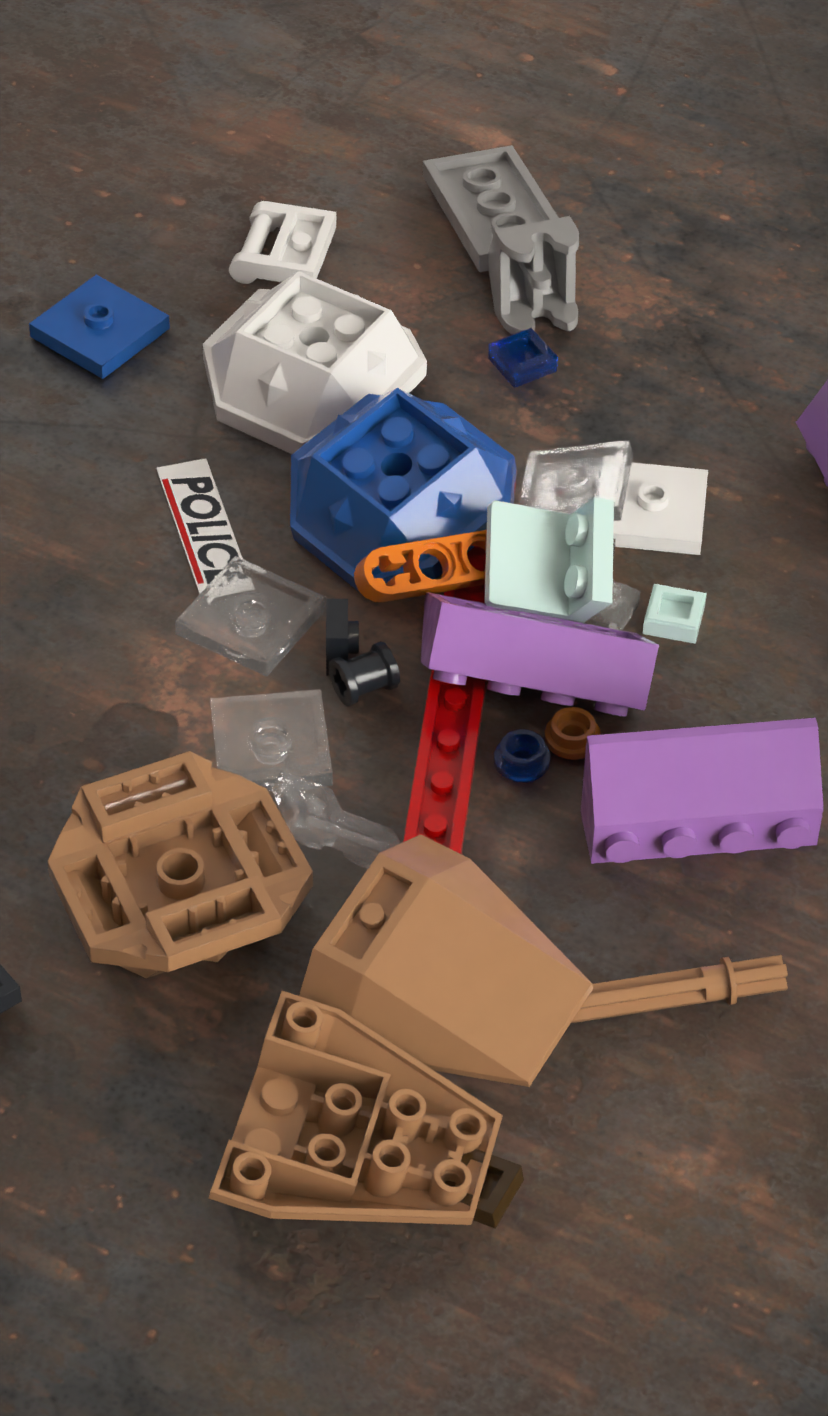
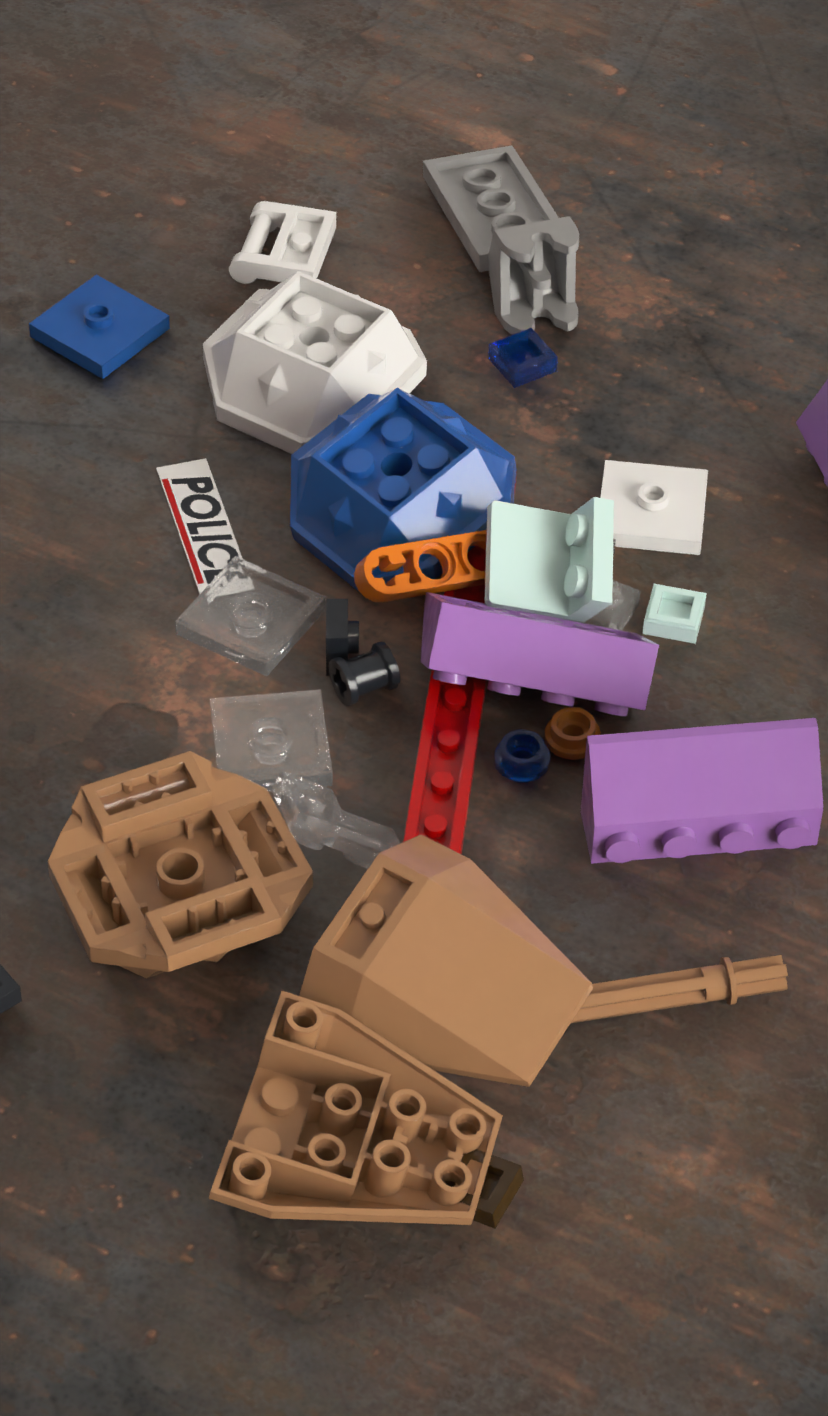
clear plate [518,441,633,521] -> none

